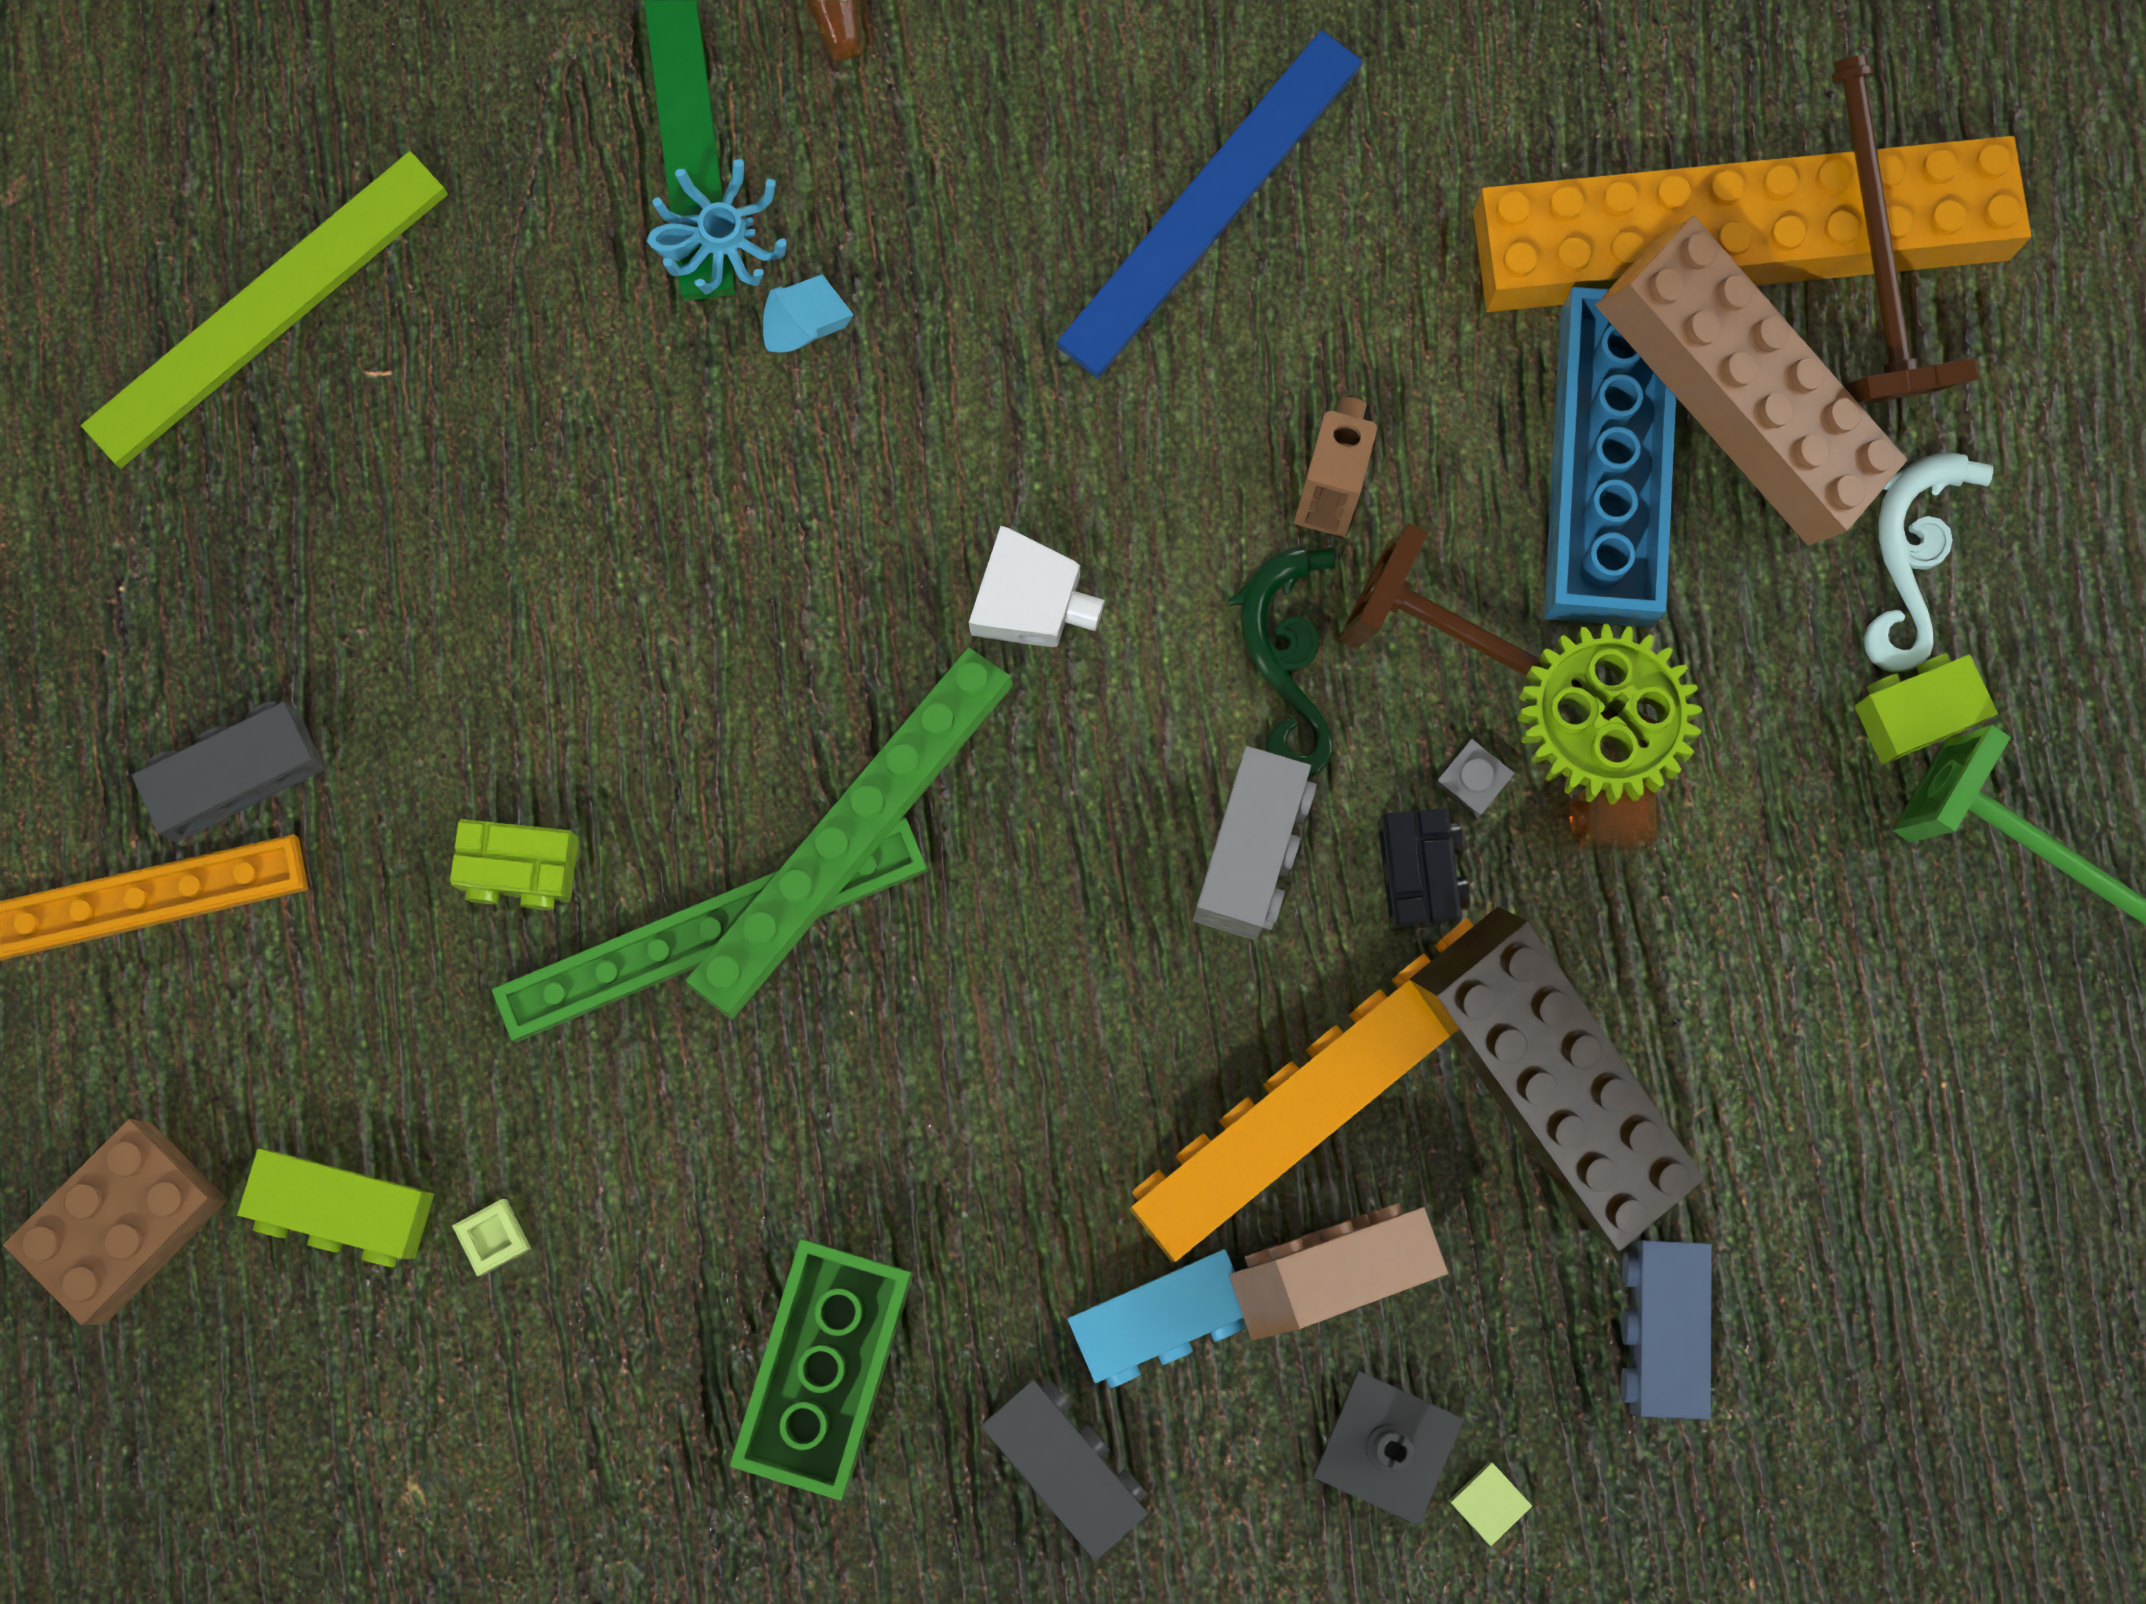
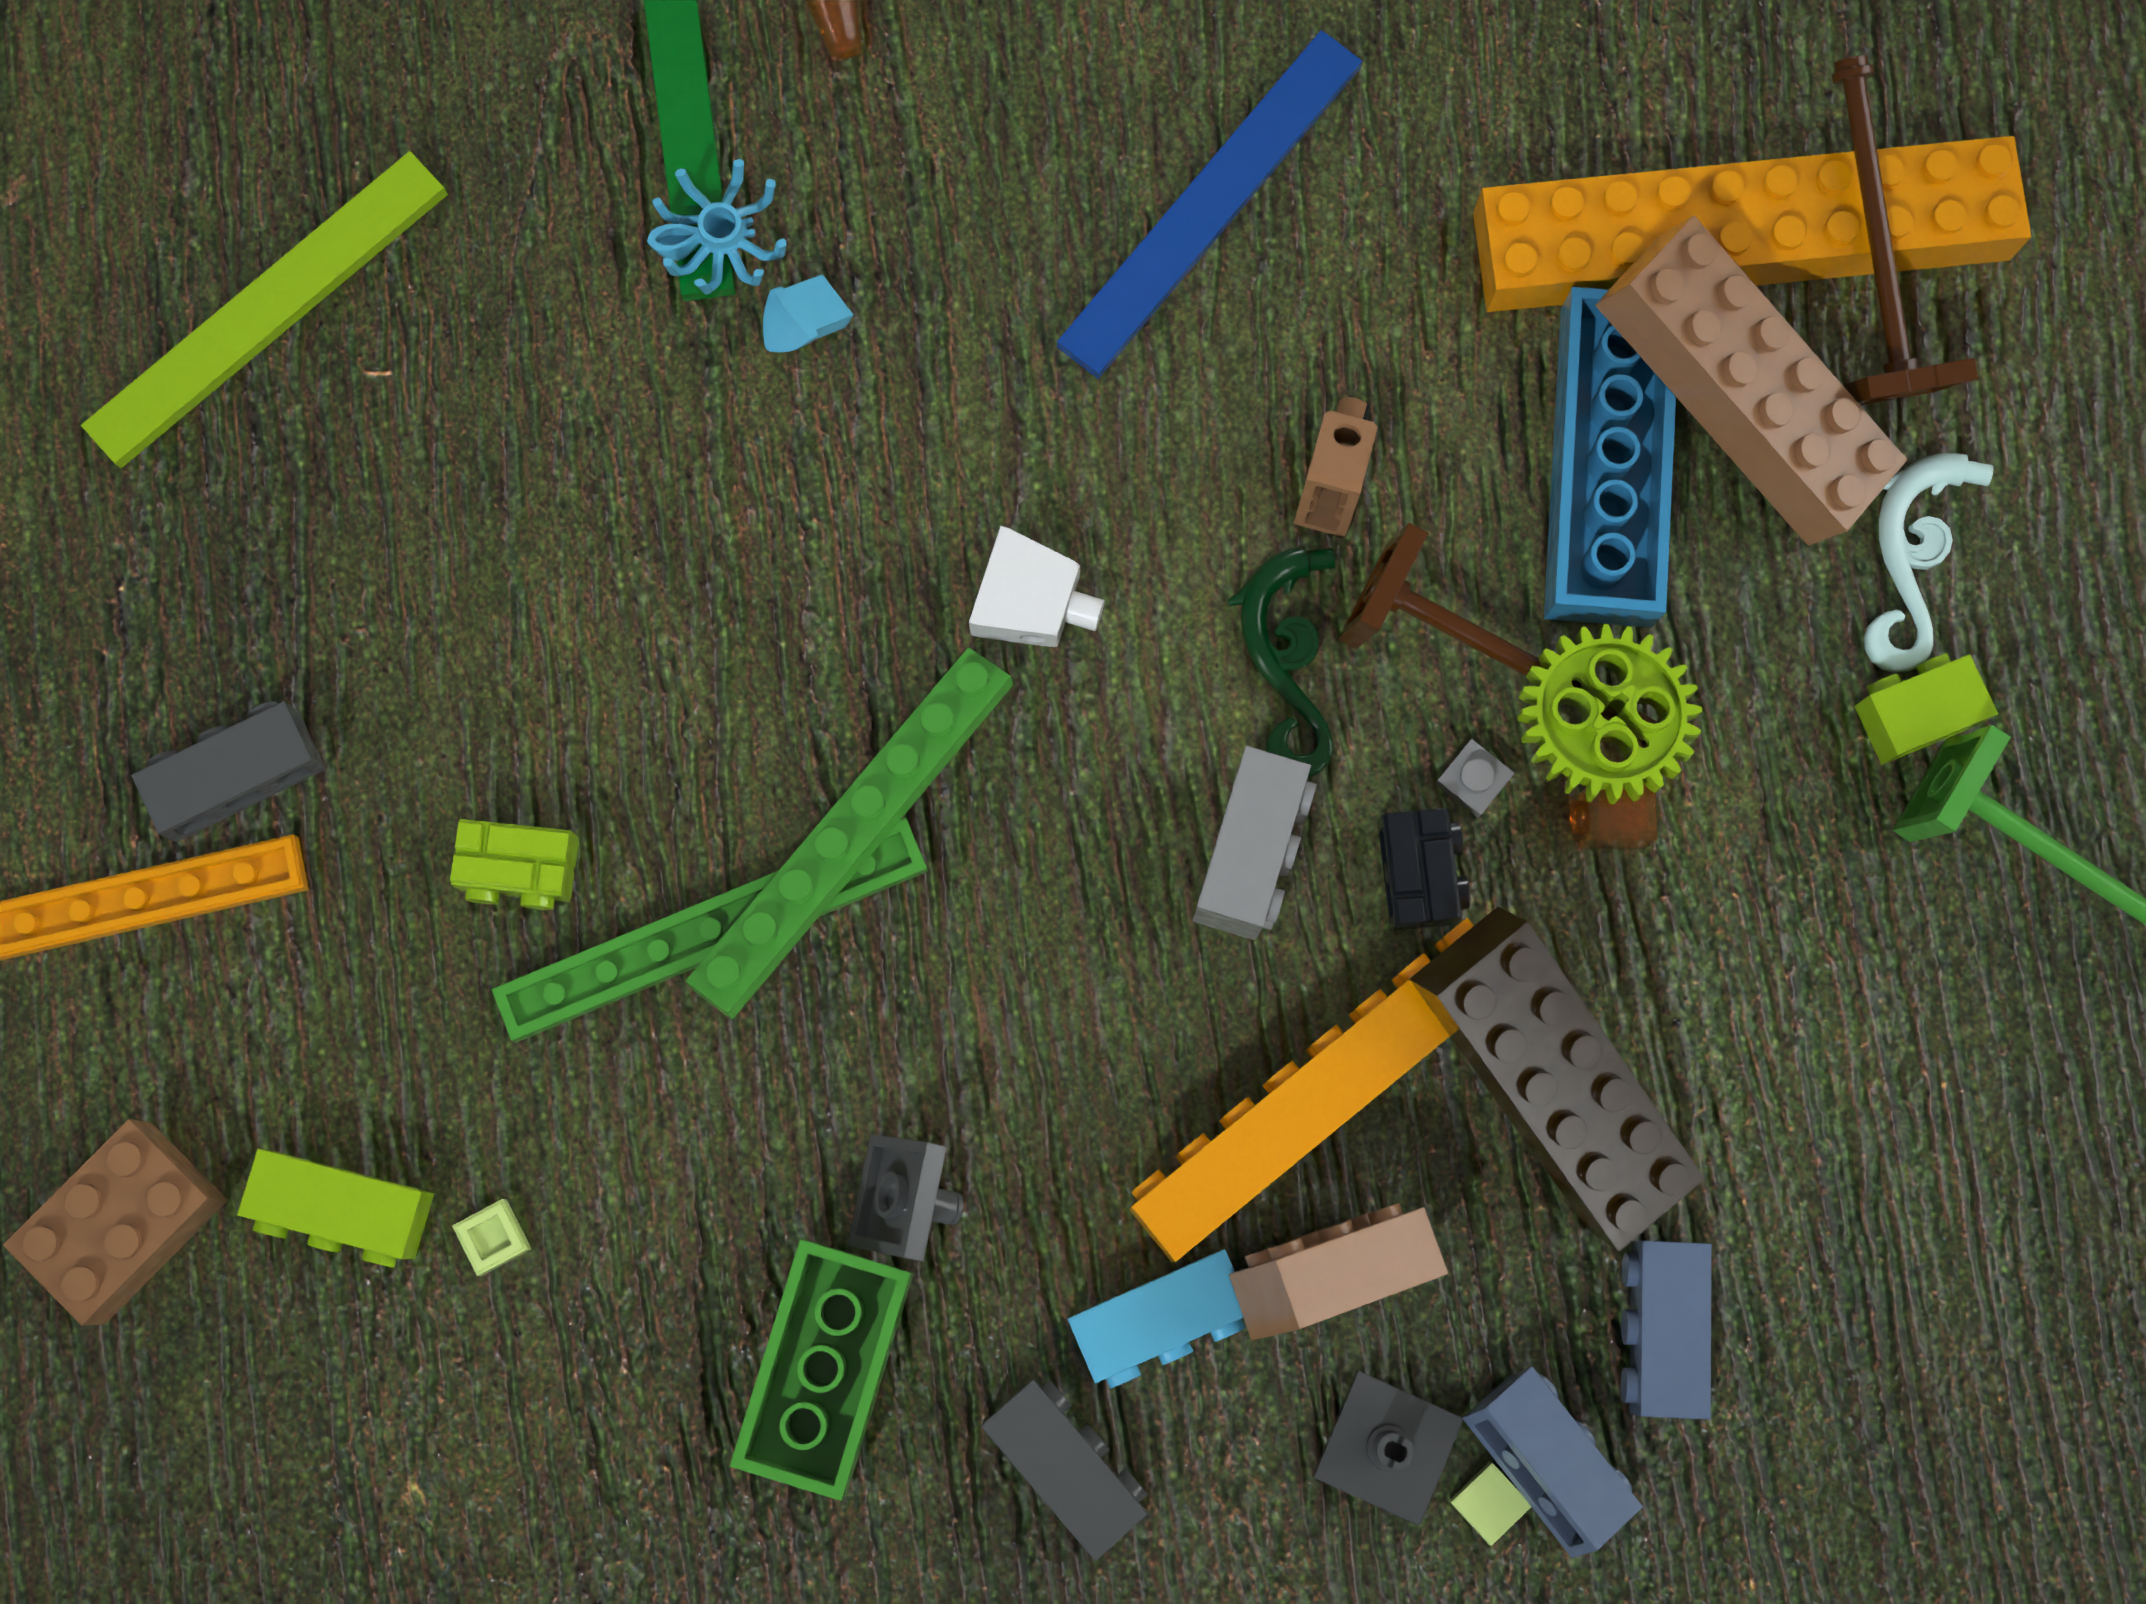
none -> dark grey tile [847,1134,964,1261]
none -> sand blue brick [1462,1366,1643,1558]

